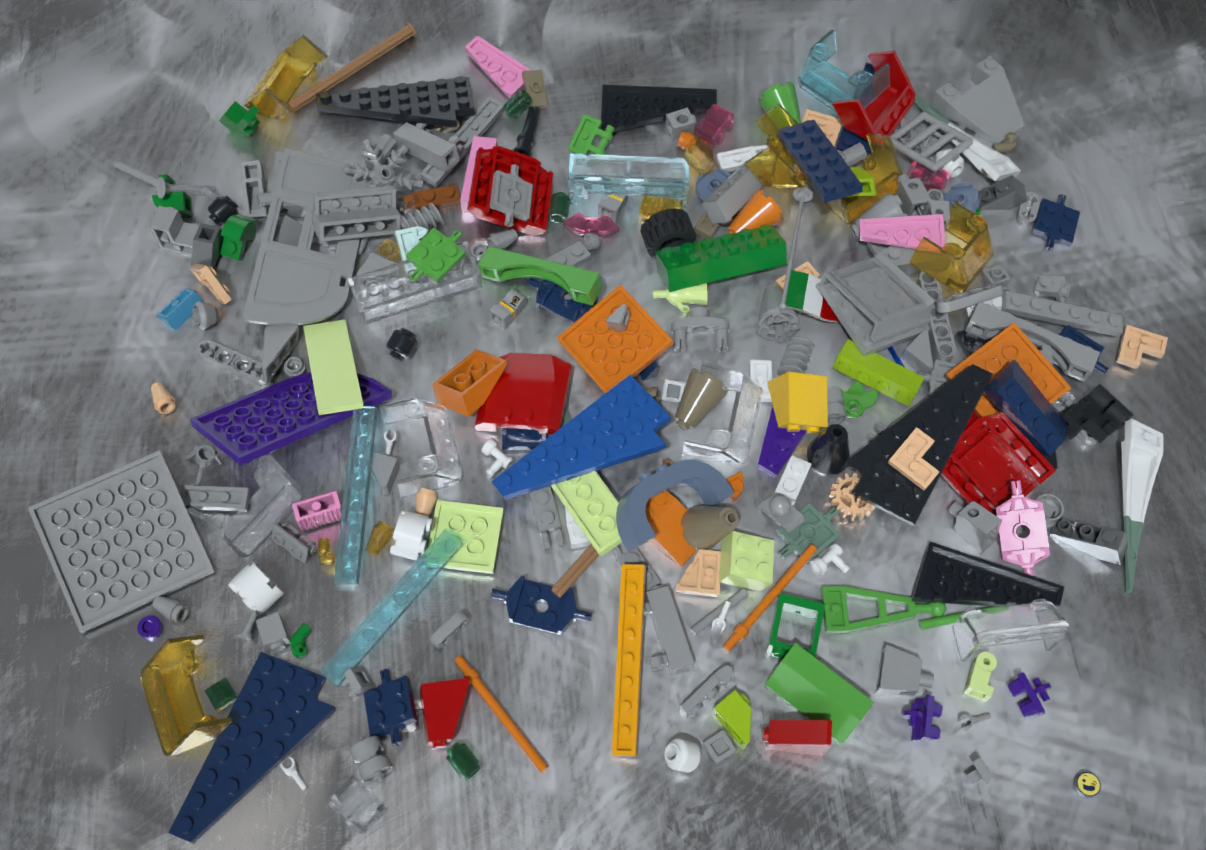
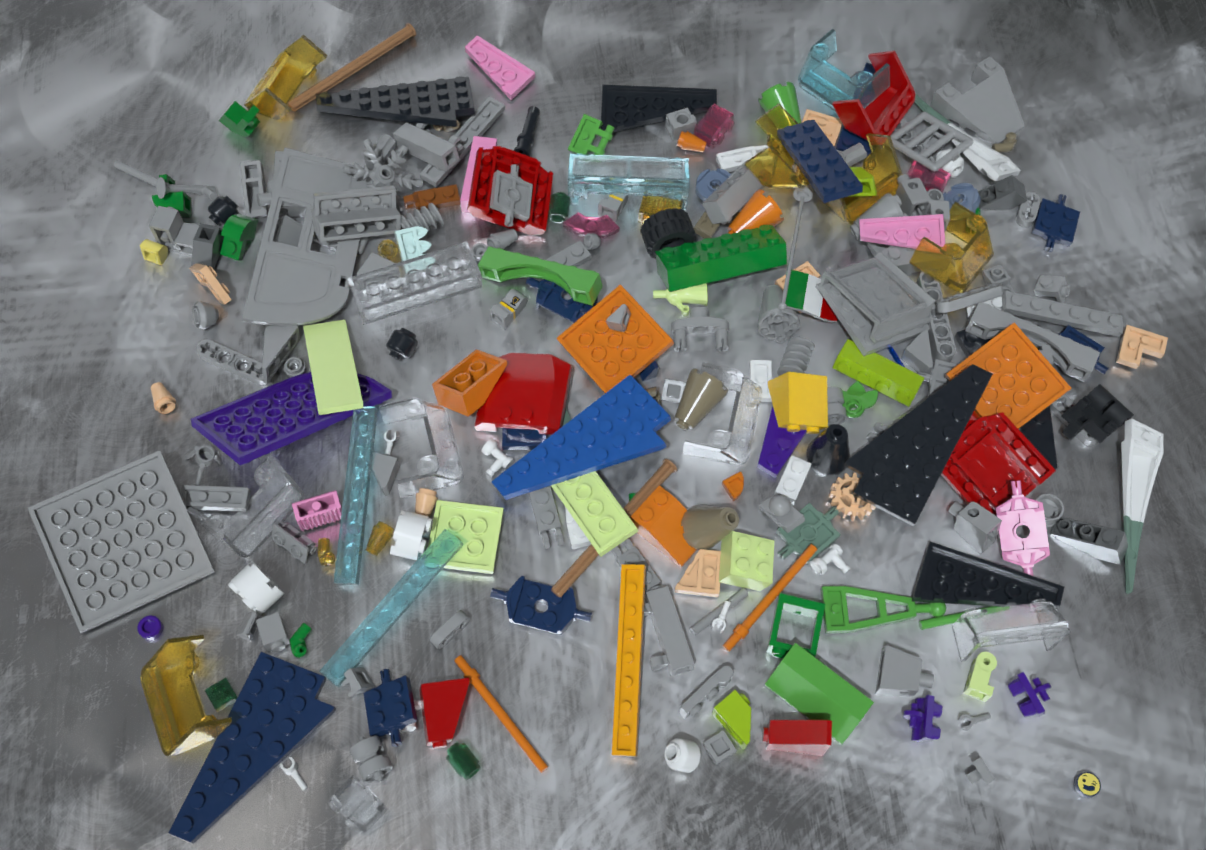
light grey cone [153,596,189,623] -> none
dark azure slope [156,288,204,330] -> none
bright green plate [406,228,466,283] -> none
clear green brick [504,90,532,119] -> none
dark tan plate [522,70,548,109] -> none
sand blue arch [616,460,734,552] -> none
clear yellow brick [683,135,715,175] -> none
light nougat plate [888,427,939,491] -> none
dark blue slope [983,360,1067,456] -> none
none -> light yellow brick [140,239,168,266]

